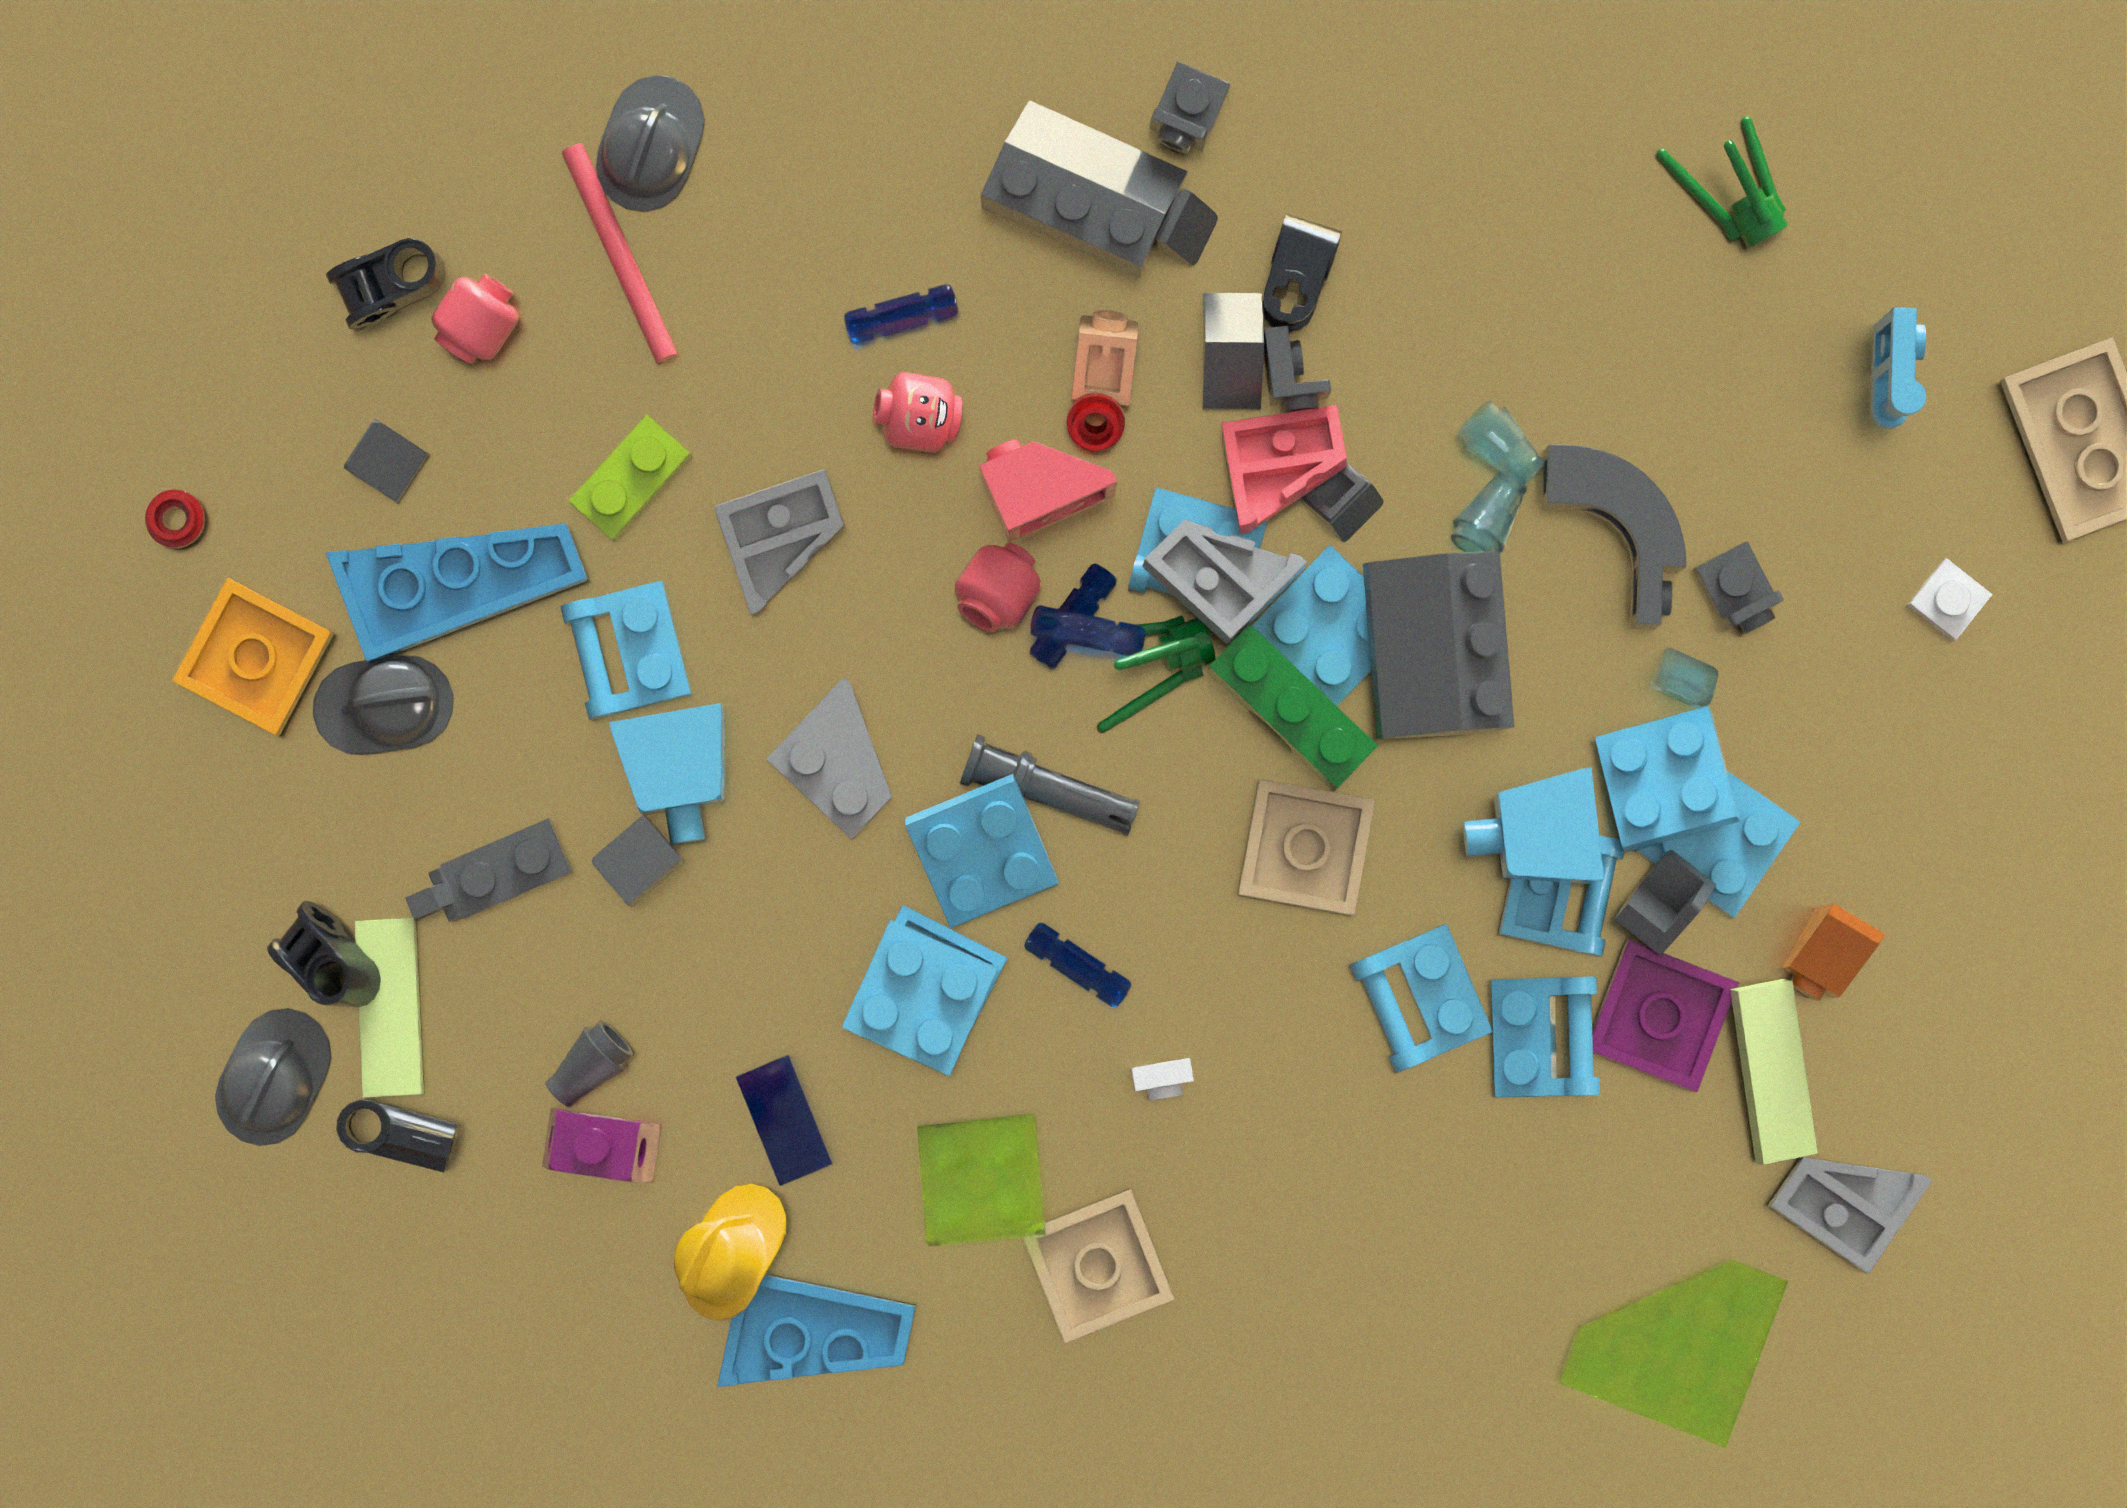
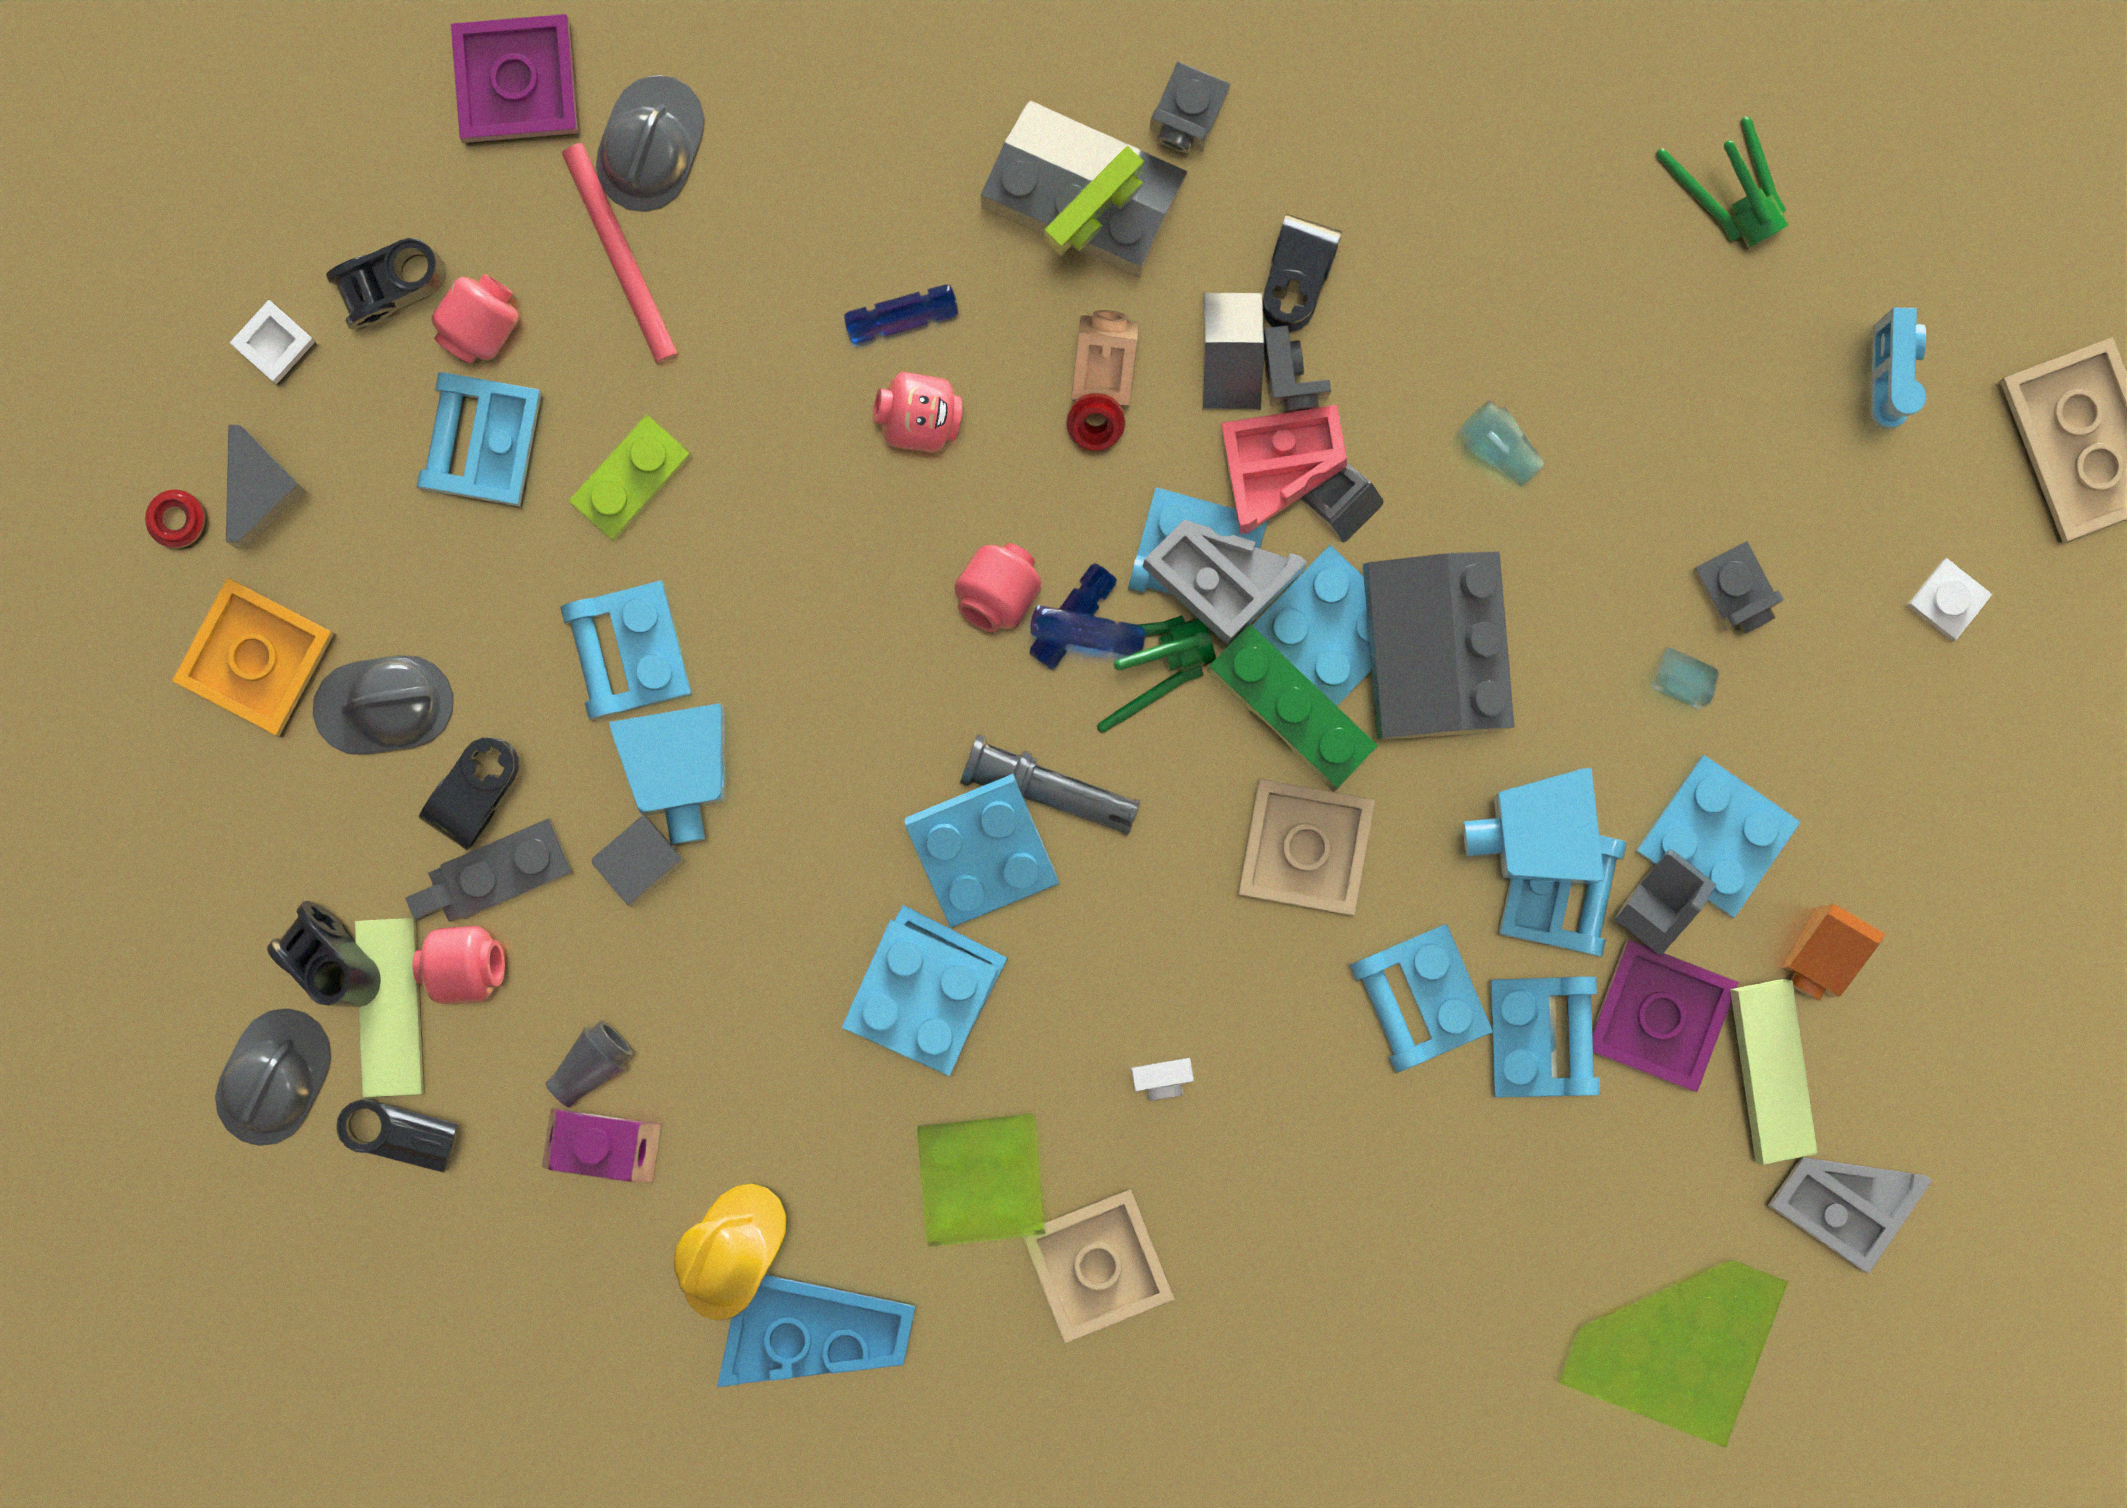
dark azure wing [325,524,588,664] -> none
dark grey slope [343,419,429,503] -> none
light grey wing [714,469,844,614] -> none
clear blue slope [736,1055,834,1186] -> none
light grey wing [767,677,892,840] -> none
coral slope [979,439,1117,543] -> none
clear blue axle [1024,923,1132,1007] -> none
dark grey slope [1155,188,1218,266] -> none
clear light blue cone [1451,471,1527,553] -> none
dark grey arch [1541,444,1687,630] -> none
medium azure plate [1595,706,1740,852] -> none
none -> dark grey slope [226,425,306,548]
none -> white plate [230,300,316,385]
none -> coral head [412,926,505,1004]
none -> medium azure plate [416,372,542,507]
none -> black piece [418,738,519,851]
none -> magenta plate [451,14,578,143]
none -> lime plate [1044,145,1144,256]

